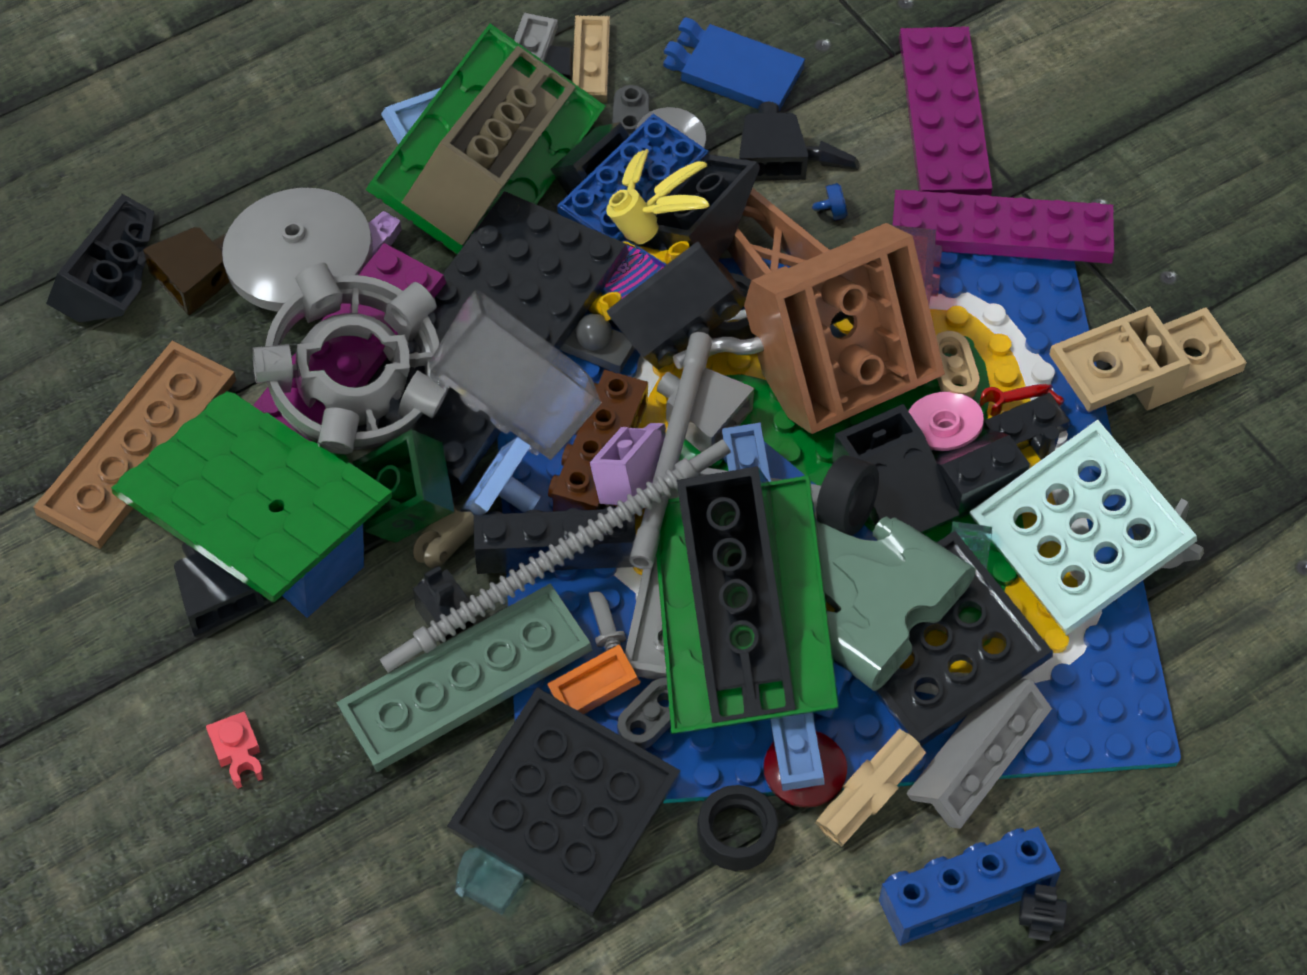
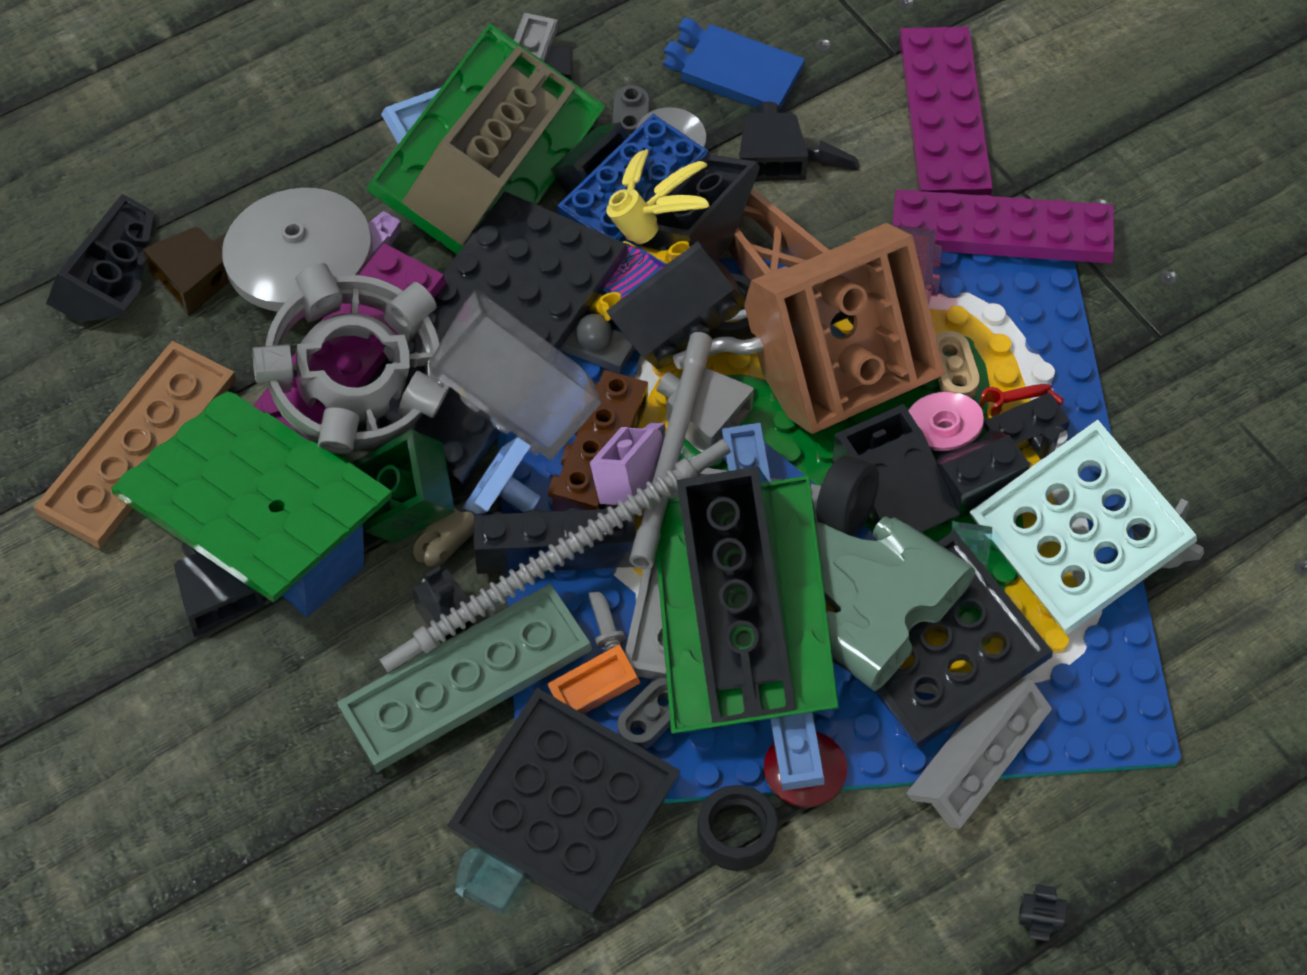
coral plate [206,711,263,789] -> none
tan tile [572,16,610,103] -> none
blue tile [812,183,848,221] -> none
tan piece [815,729,926,847] -> none
blue brick [879,827,1061,945] -> none
tan bracket [1049,306,1247,412] -> none

